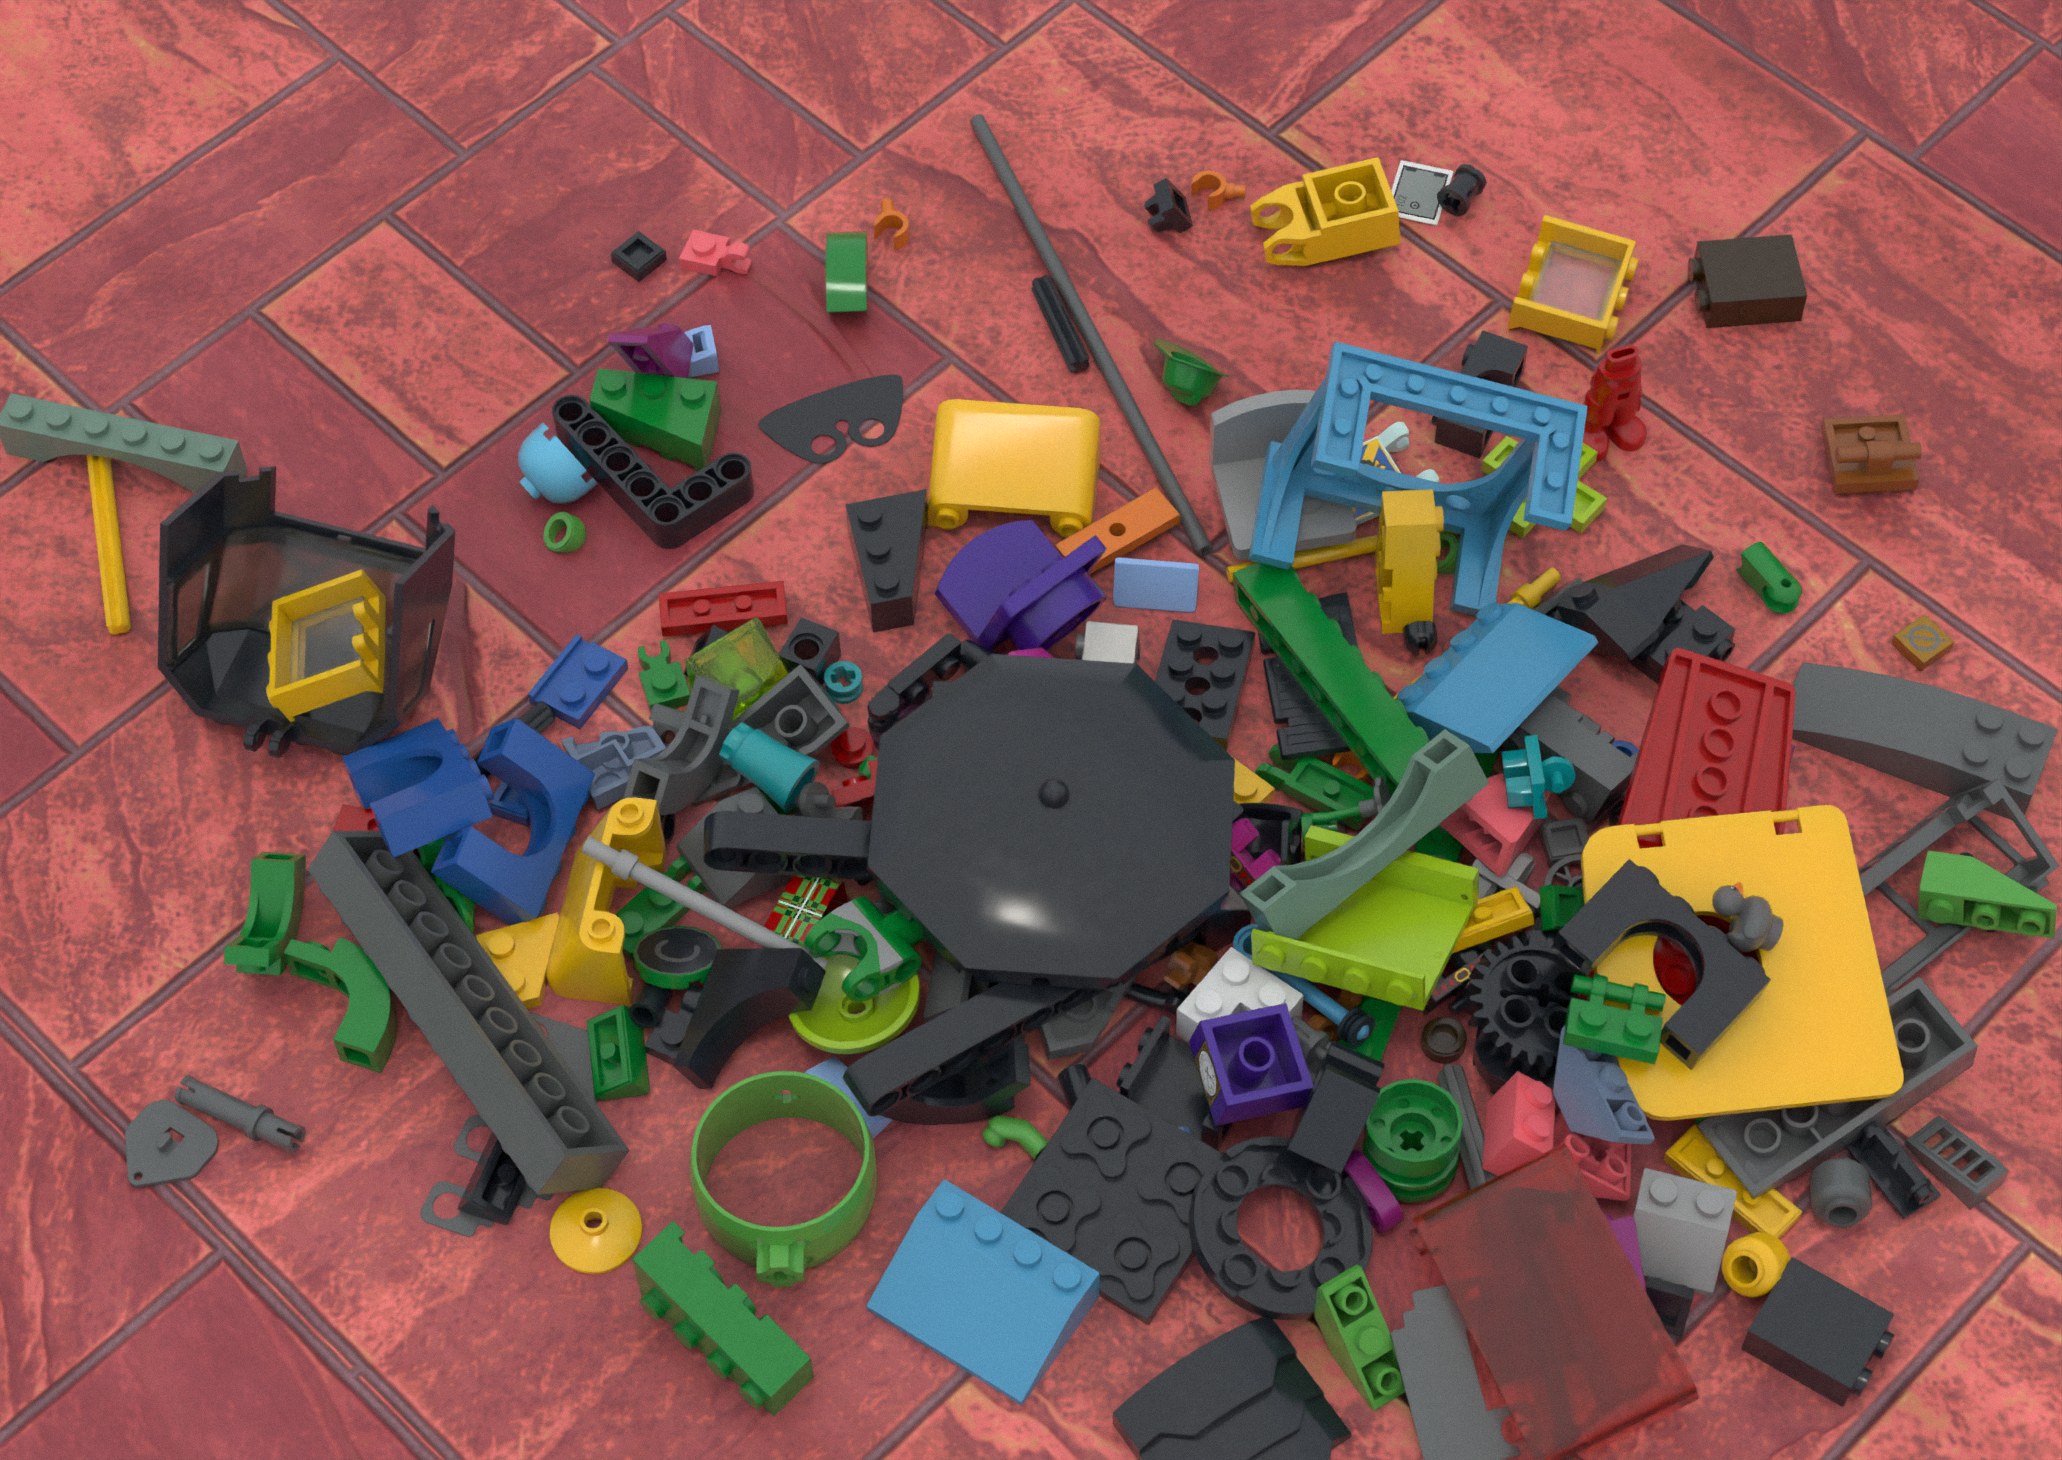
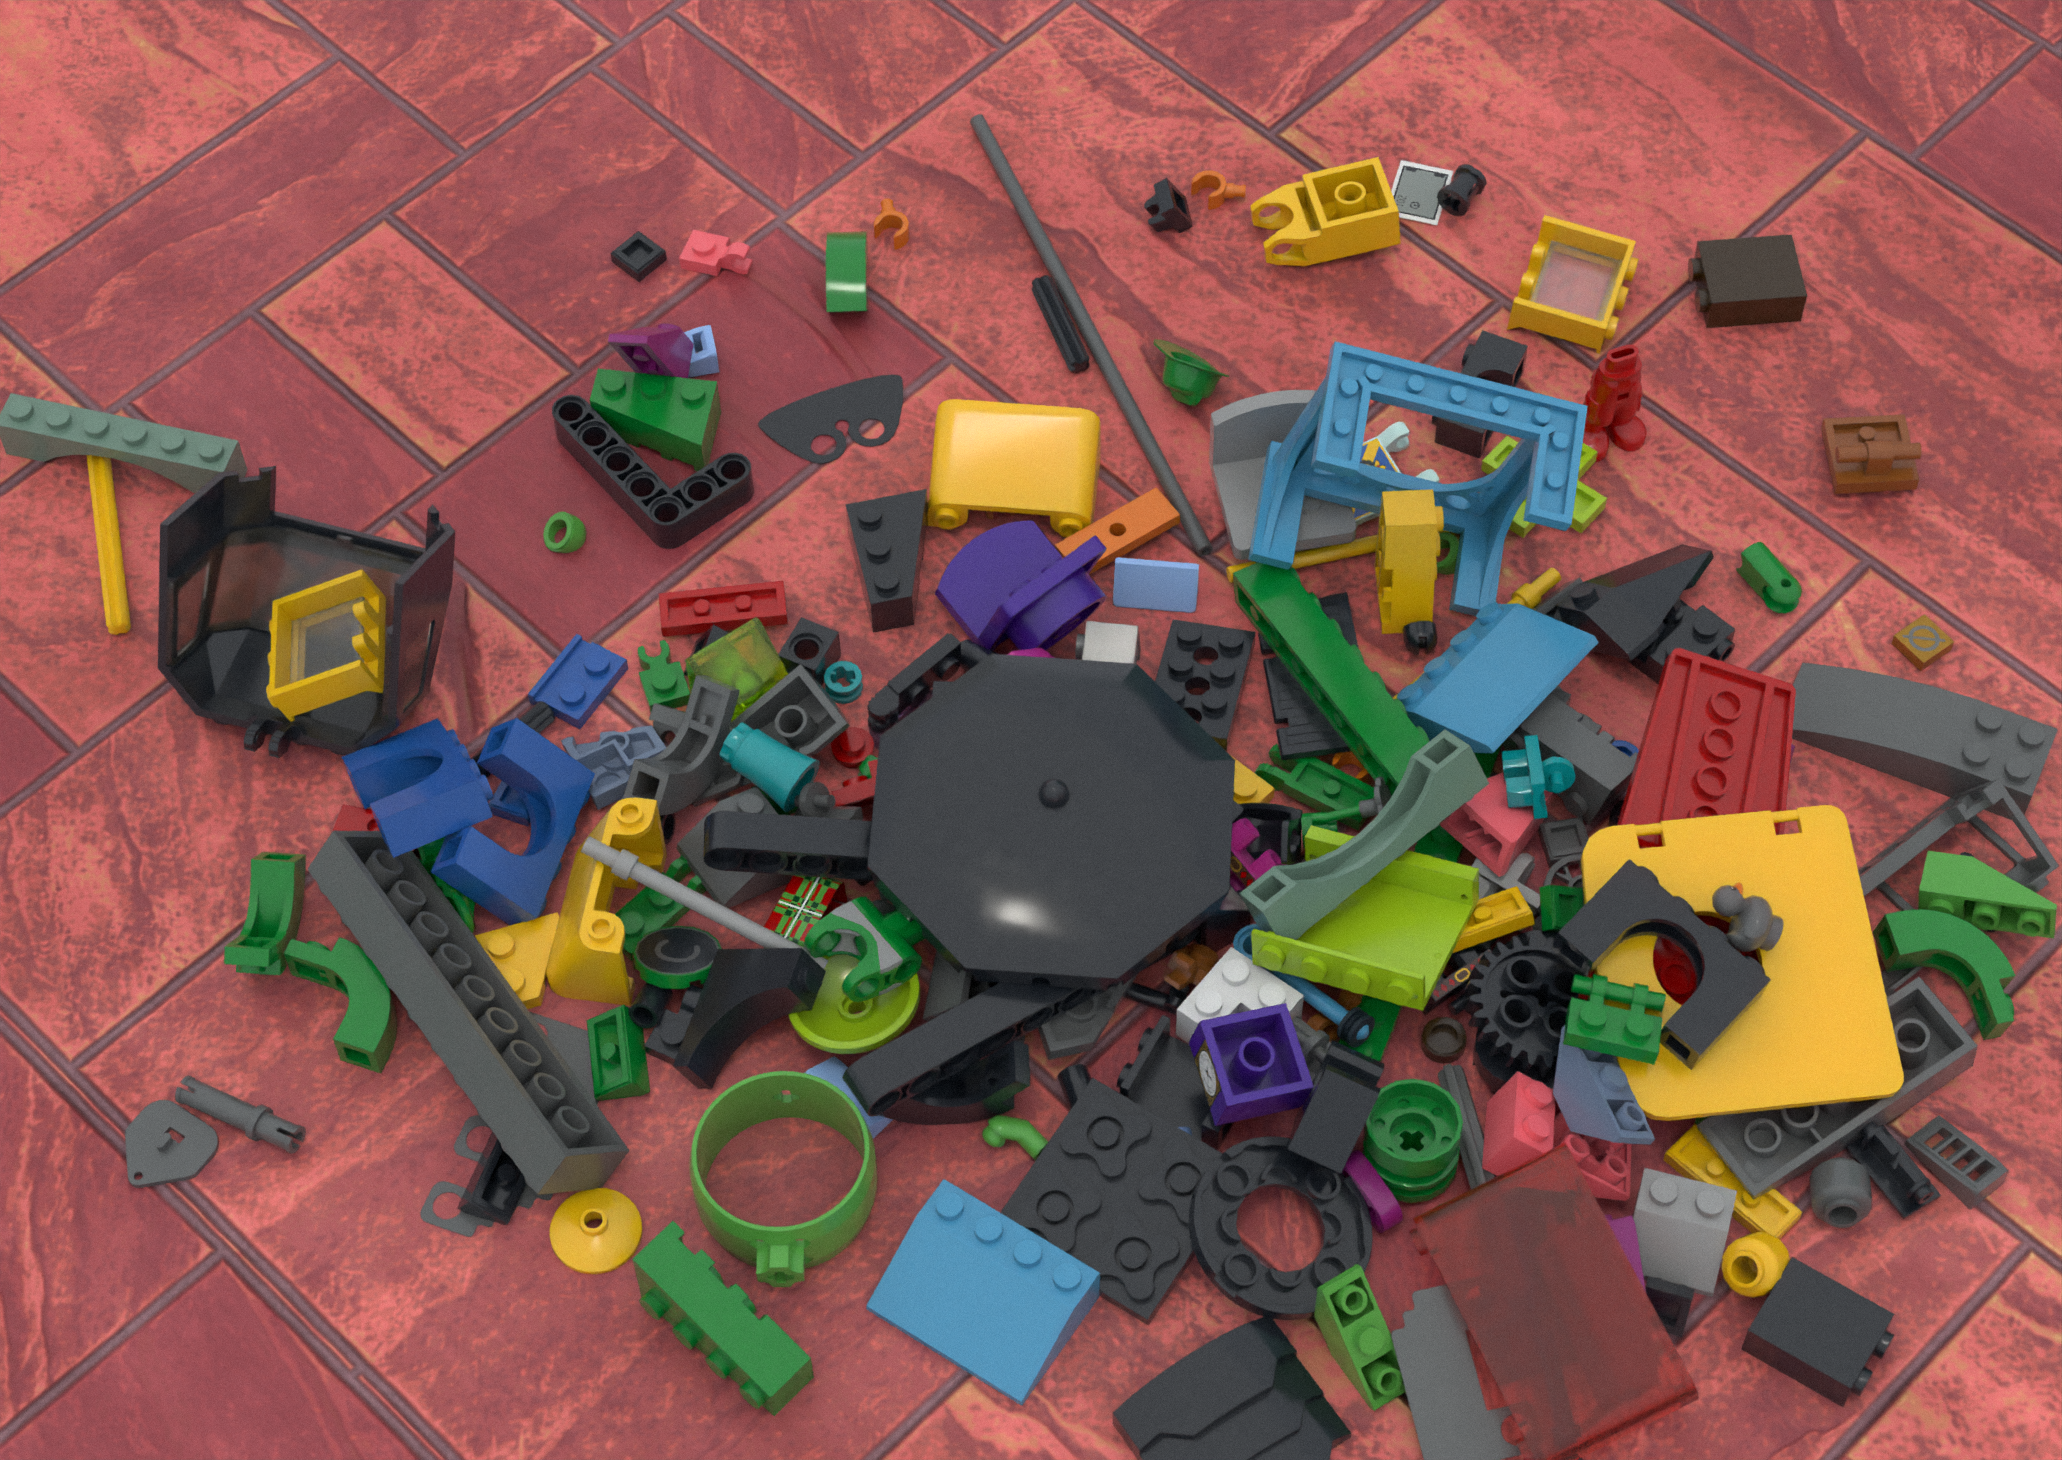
medium azure cylinder [518,422,598,504] -> none
none -> green arch [1873,909,2016,1040]

